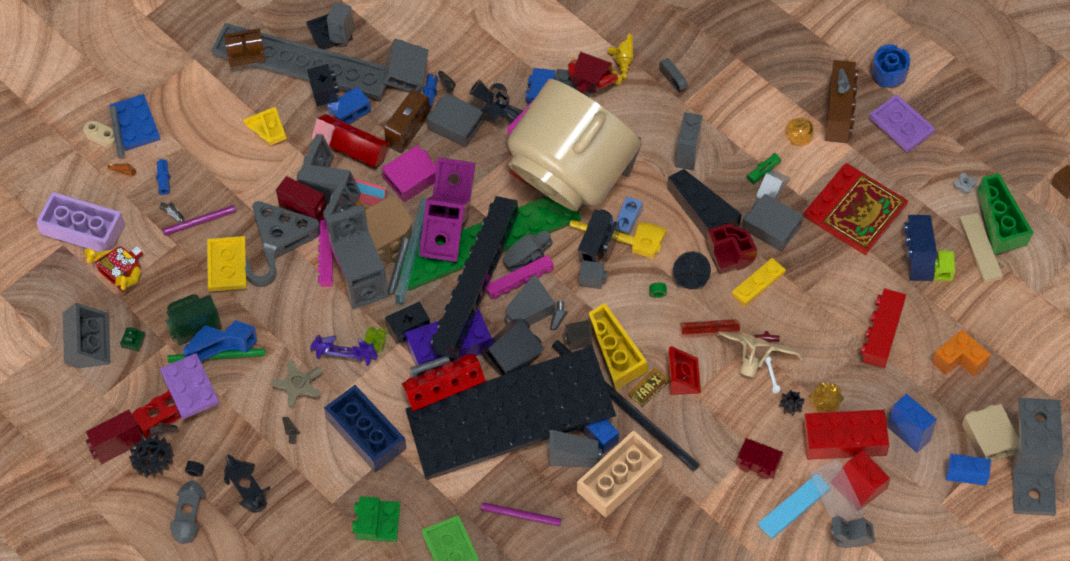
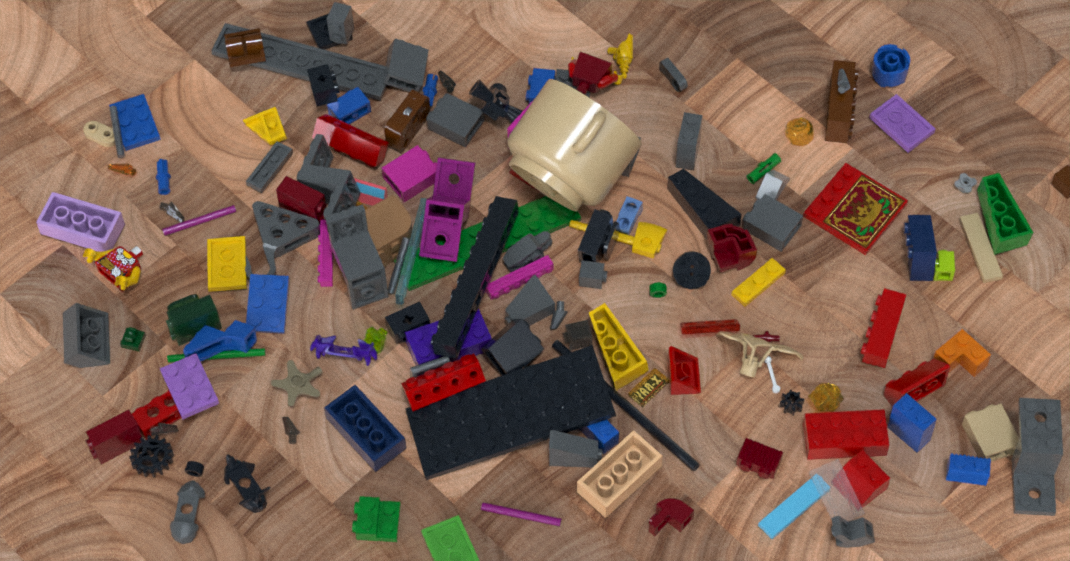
none -> dark grey plate [246,141,293,193]
none -> blue plate [246,274,290,334]
none -> dark red brick [648,498,694,537]
none -> red slope [883,359,950,407]

